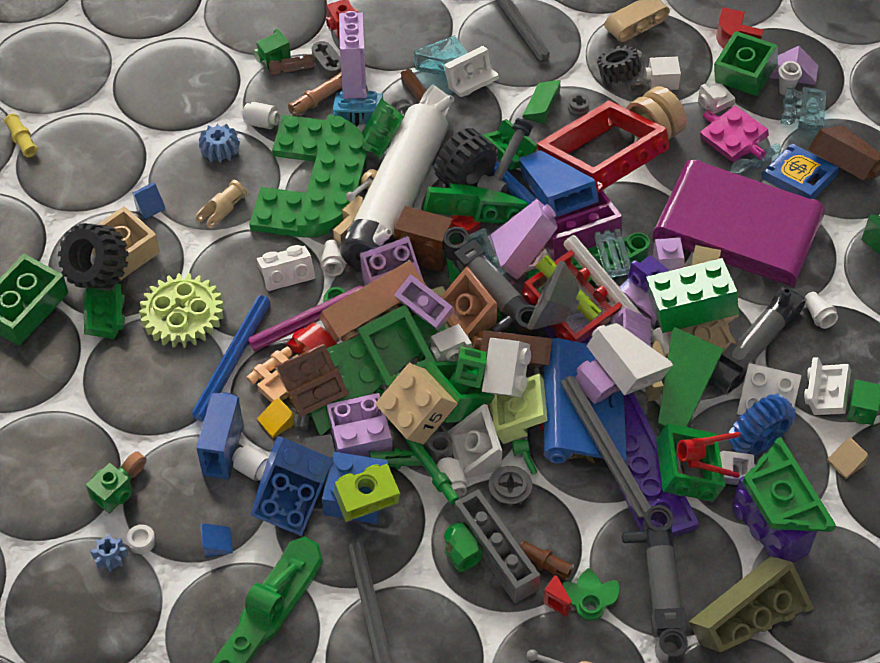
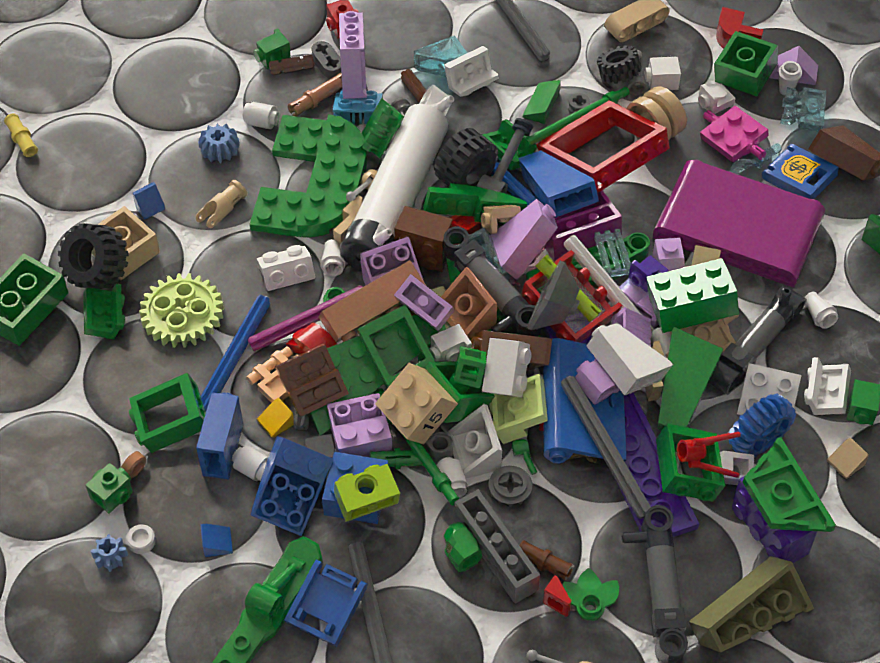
none -> green window [129,373,206,453]
none -> blue container [284,560,368,647]
none -> tan bracket [481,205,521,234]
none -> green bar [522,87,630,148]

